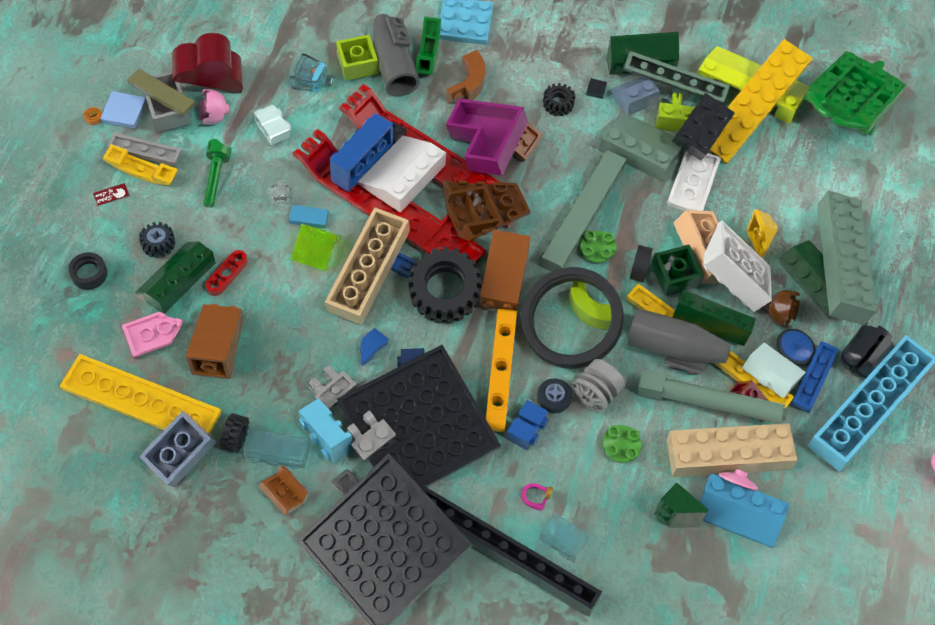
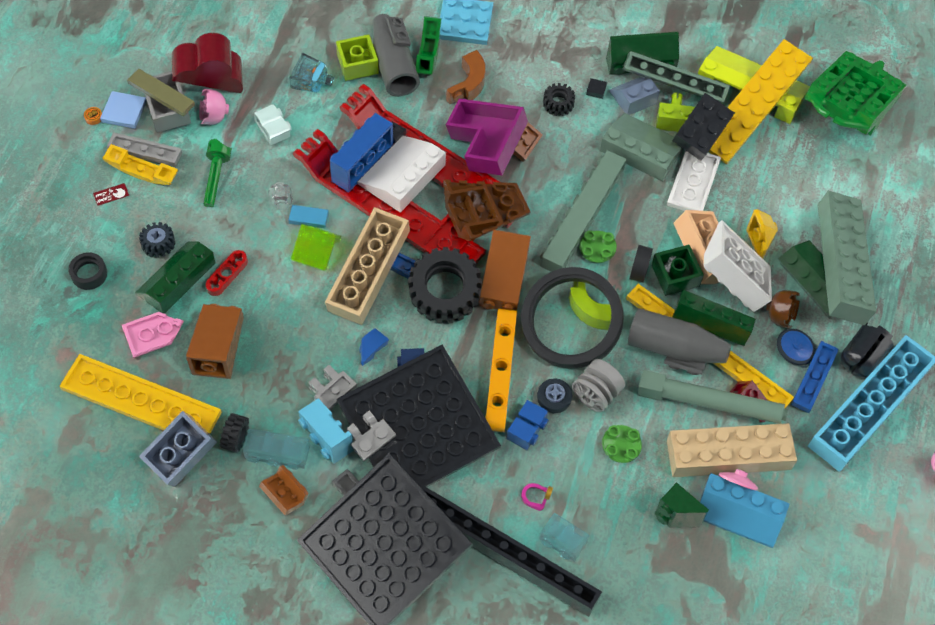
light aqua container [742,343,806,398] -> none

